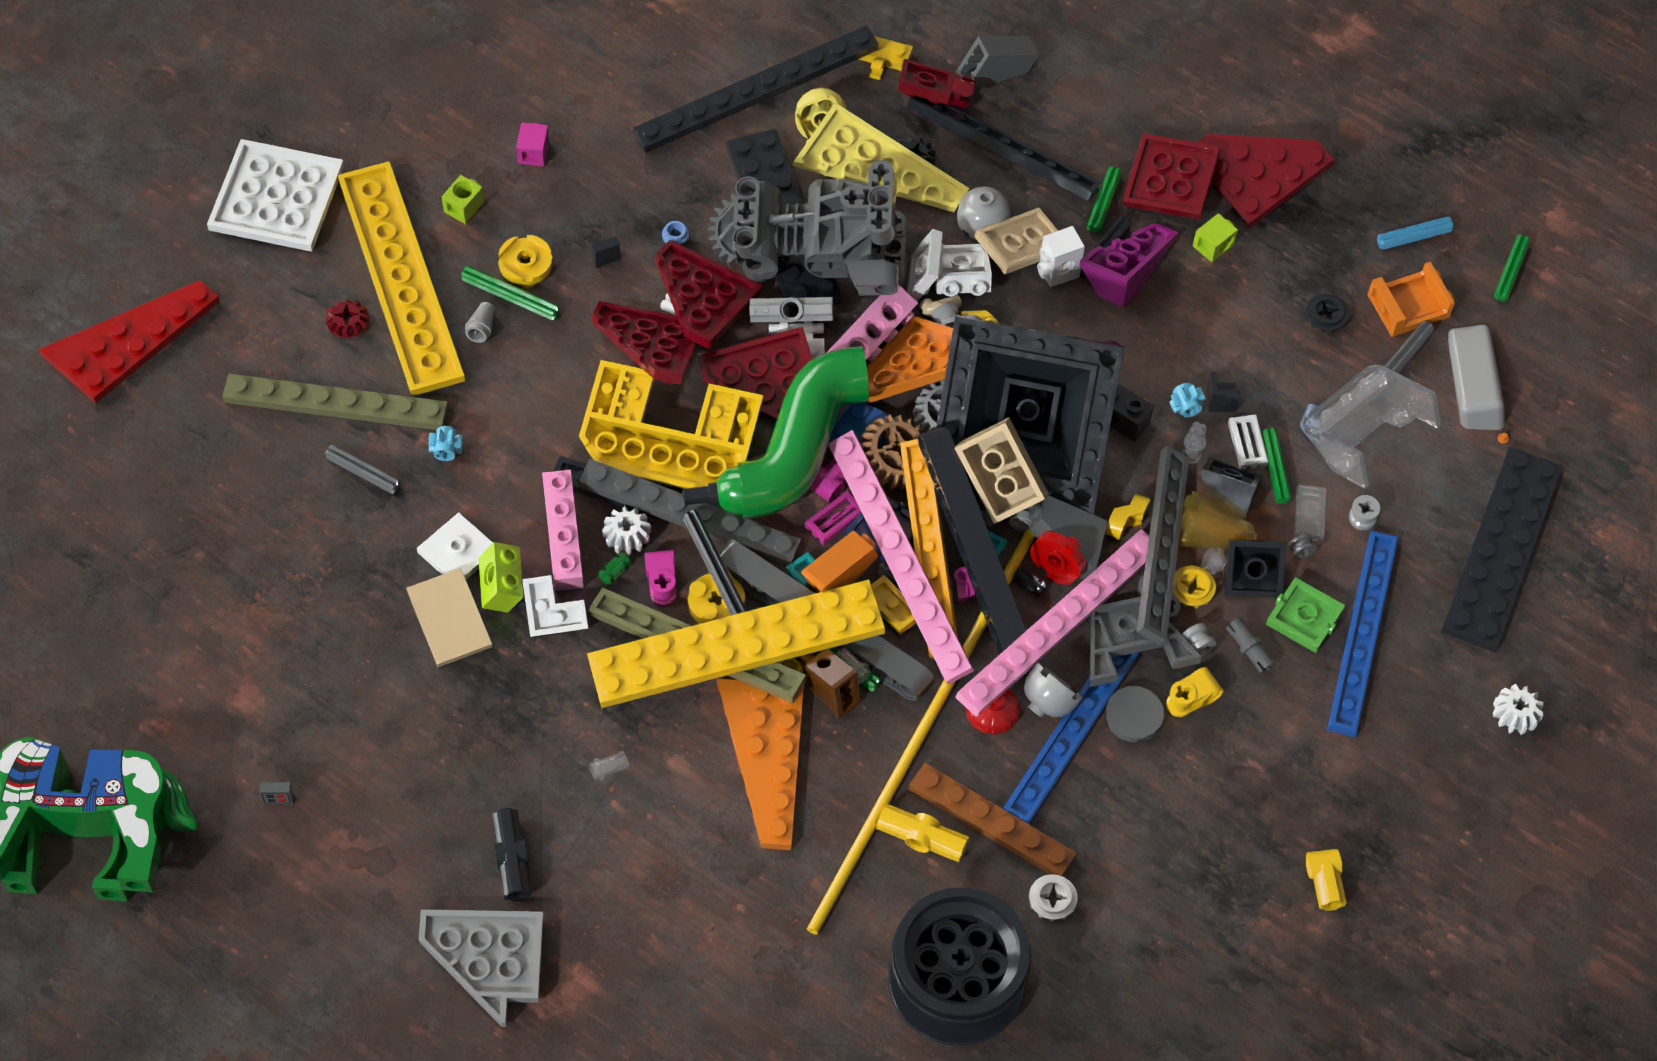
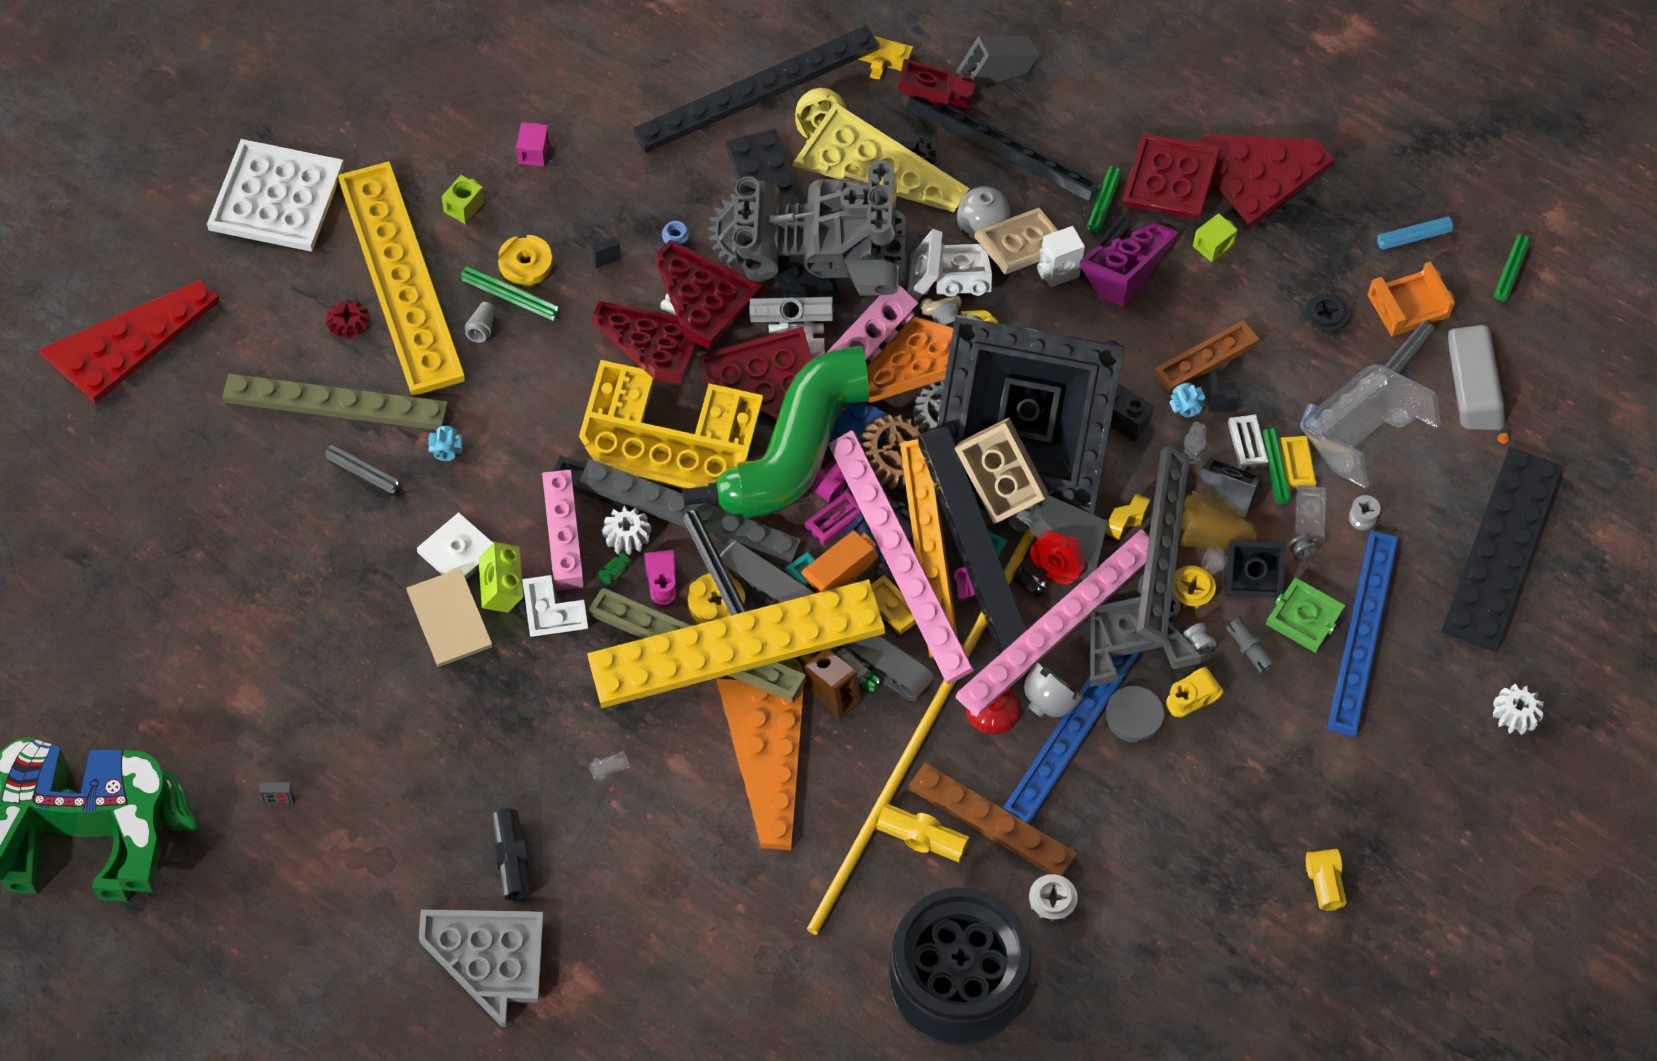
none -> dark orange plate [1154,320,1260,394]
none -> yellow tile [1279,436,1317,490]

